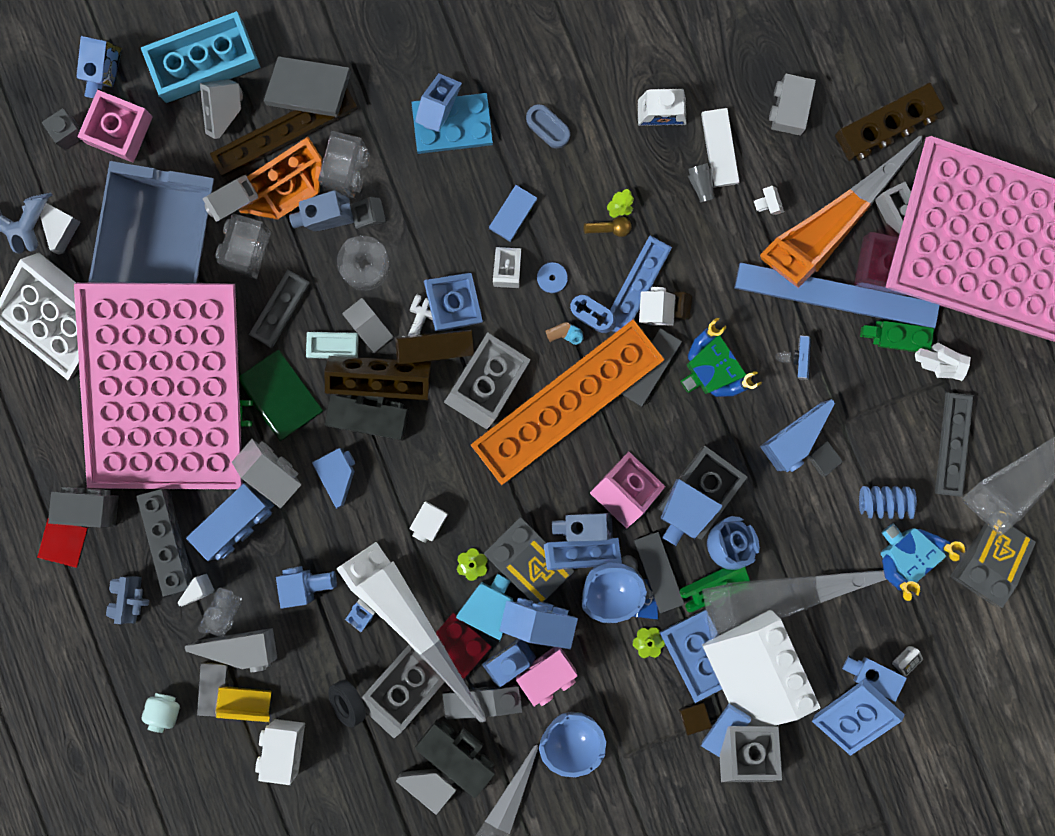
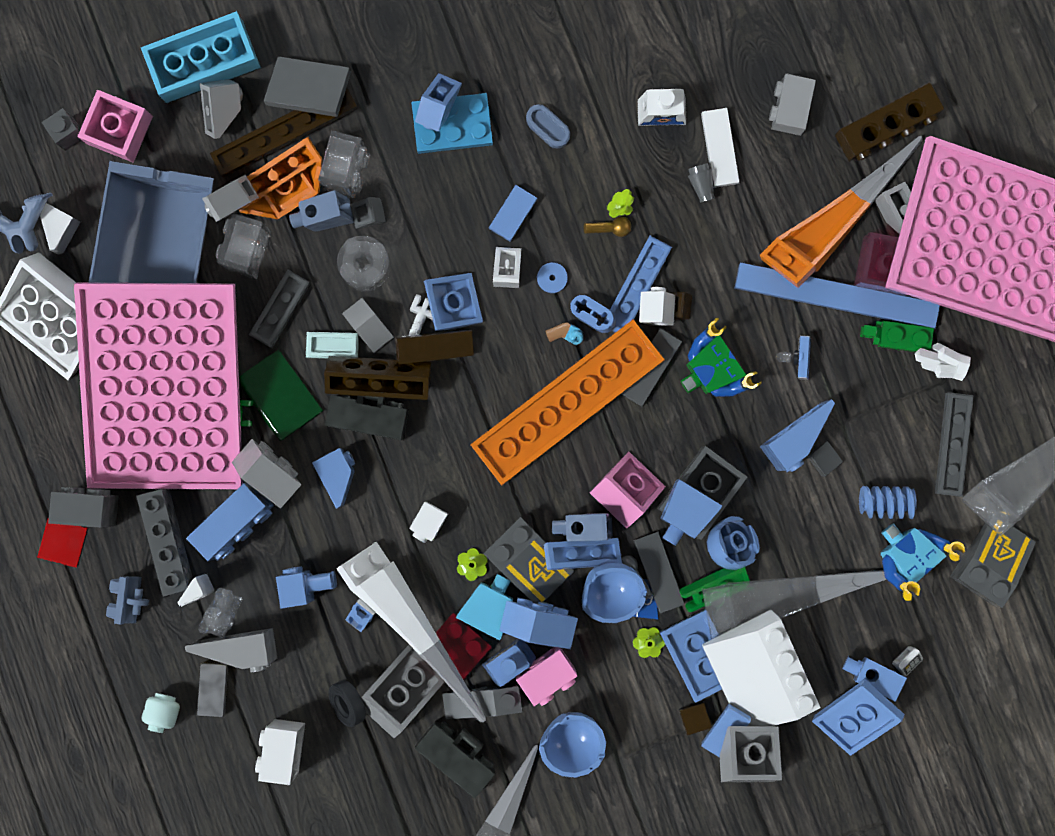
medium blue torso [77,36,122,99] -> none
yellow panel [215,686,271,722] -> none
light grey slope [396,768,457,814] -> none
light grey slope [444,332,530,429] -> none
white tile [754,186,784,215] -> none

